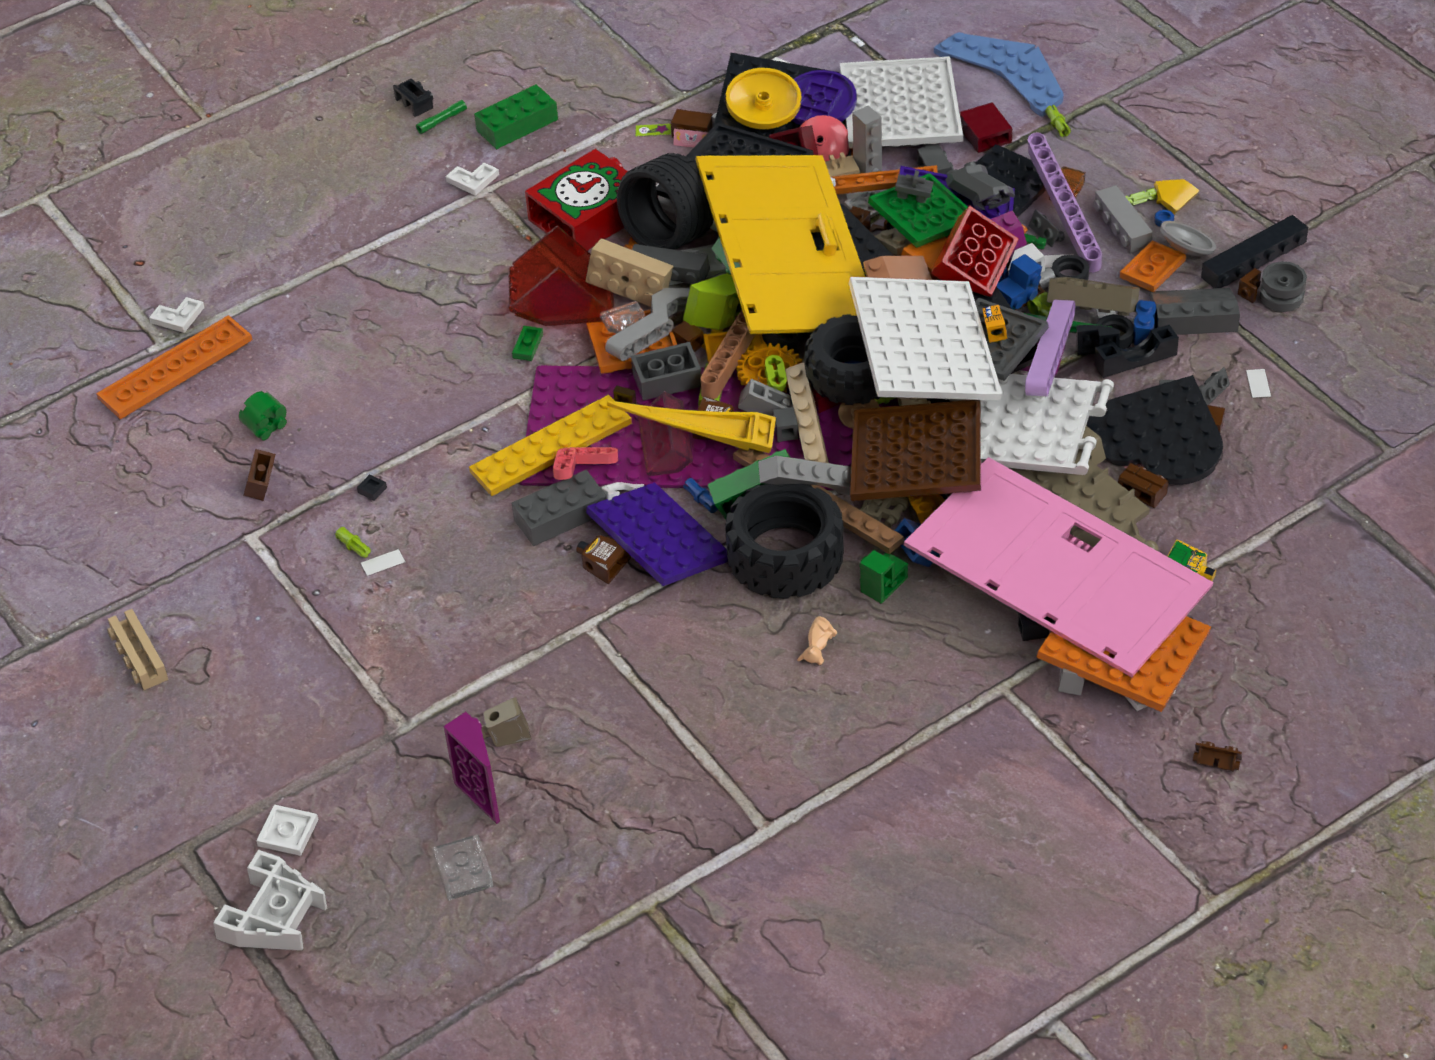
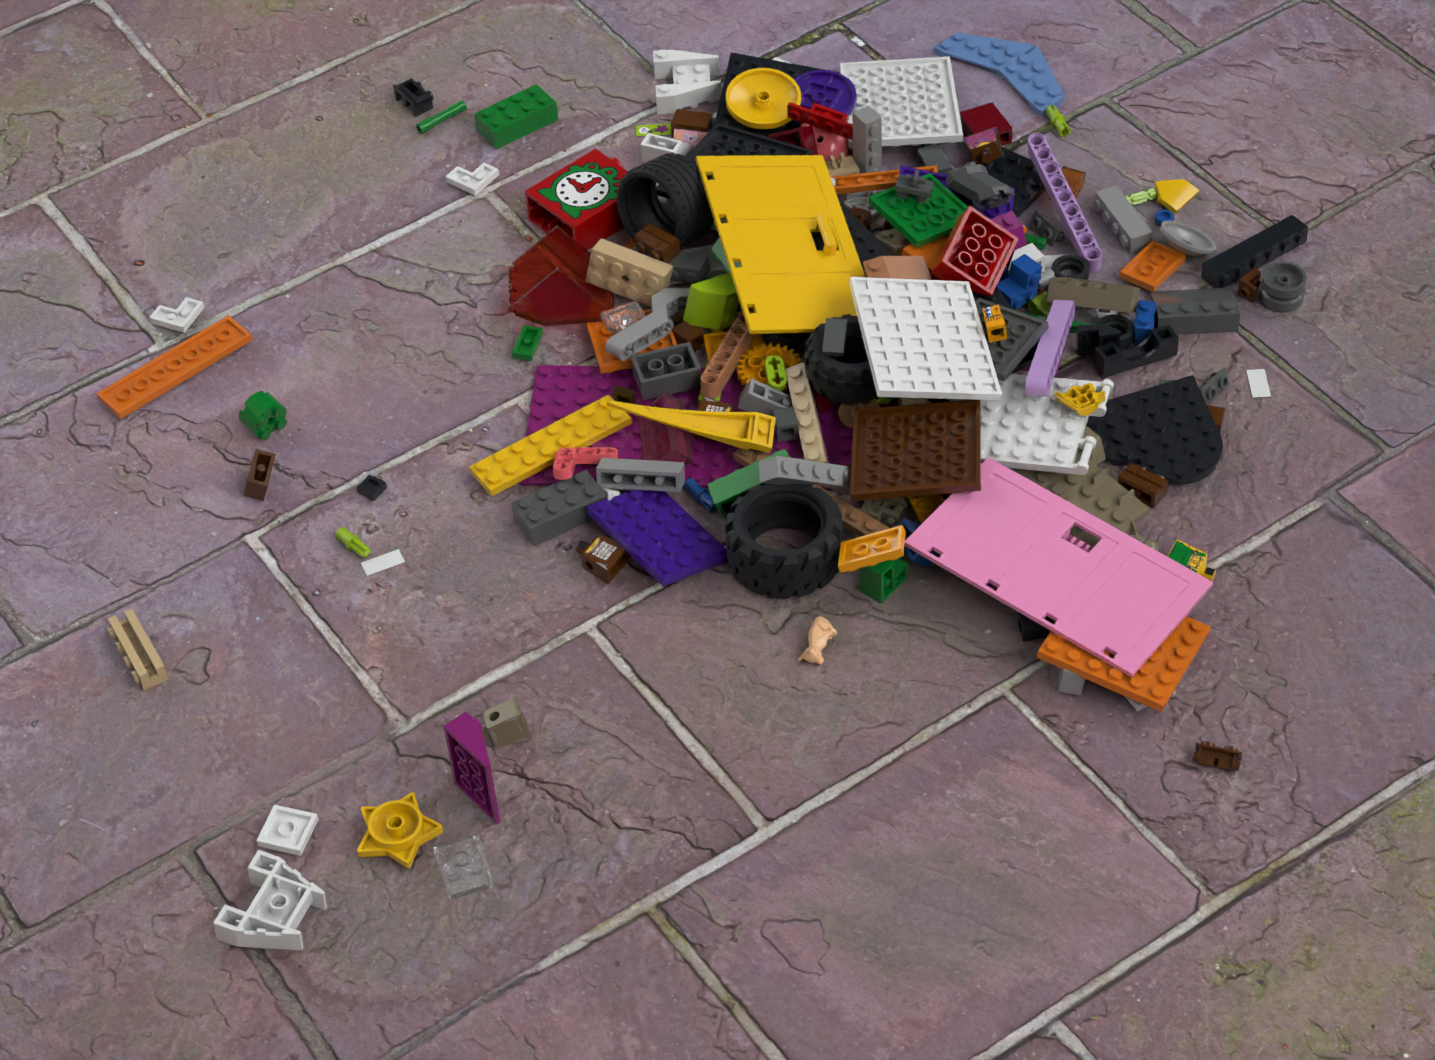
none -> yellow plate [357,792,443,869]
none -> light grey brick [596,458,685,492]
none -> reddish brown brick [634,223,681,264]
none -> white slope [640,133,691,163]
none -> white wedge [653,49,722,114]
none -> red bracket [787,102,853,140]
none -> dark grey slope [822,318,847,356]
none -> light orange plate [838,525,906,573]
none -> reddish brown torso [963,127,1002,165]
none -> yellow piece [1053,383,1106,416]

